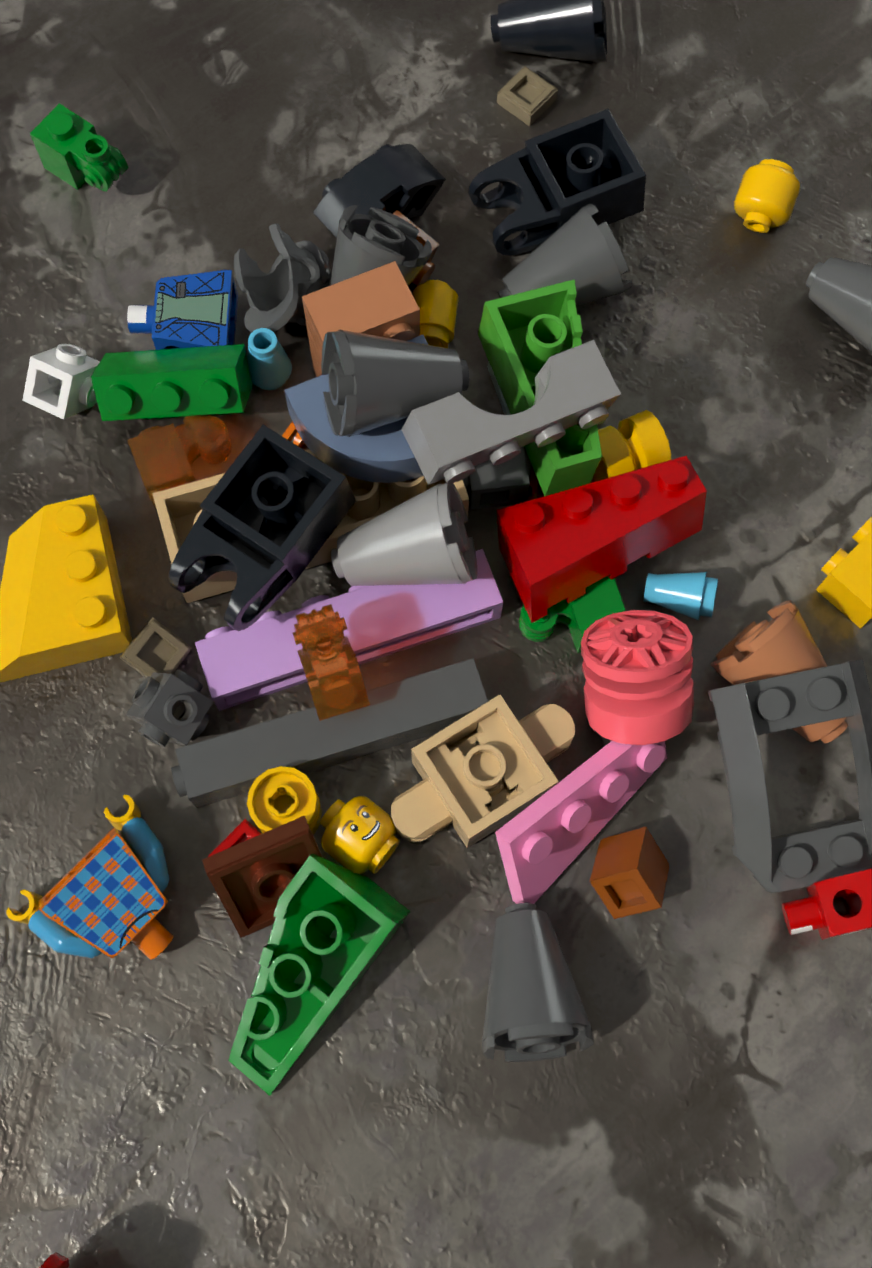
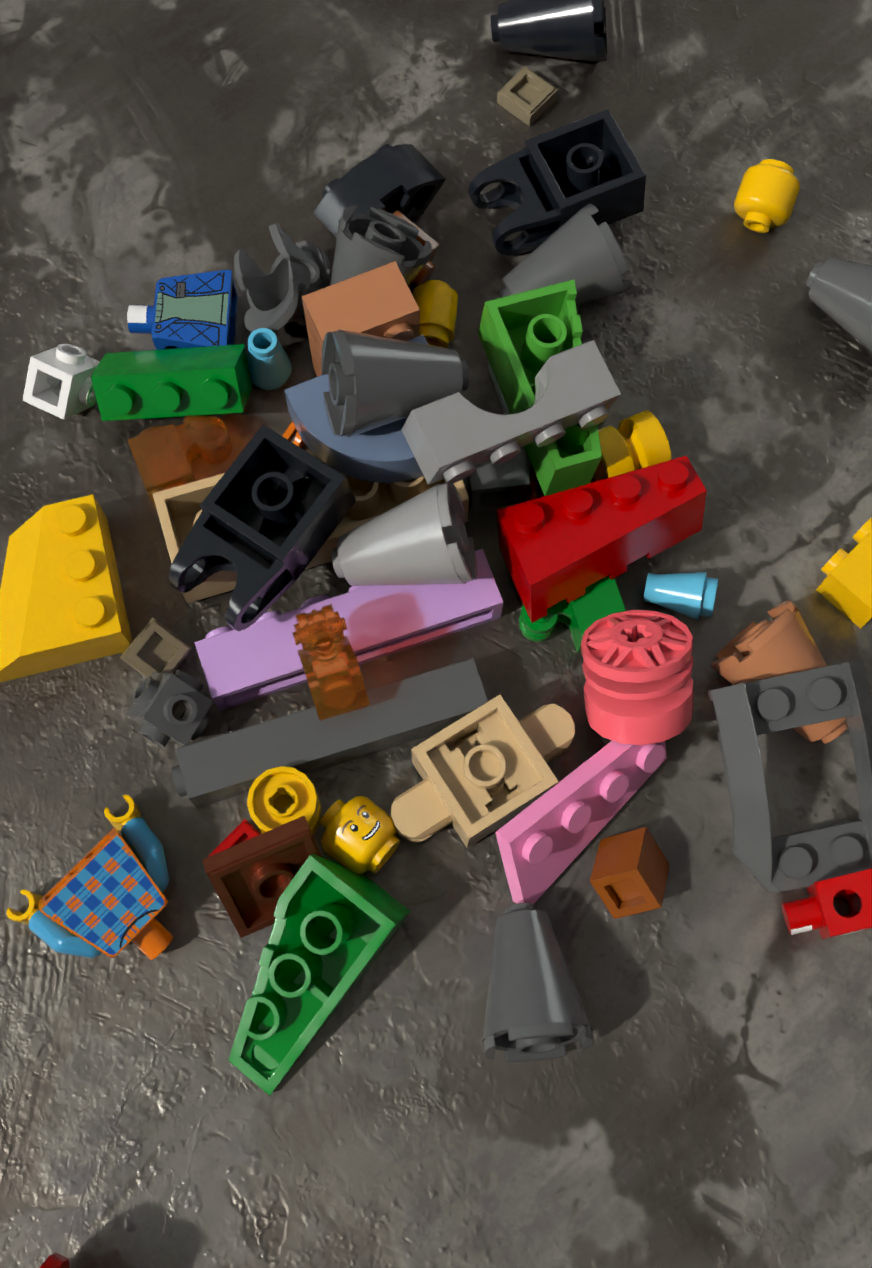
green brick [30,103,129,191] -> none

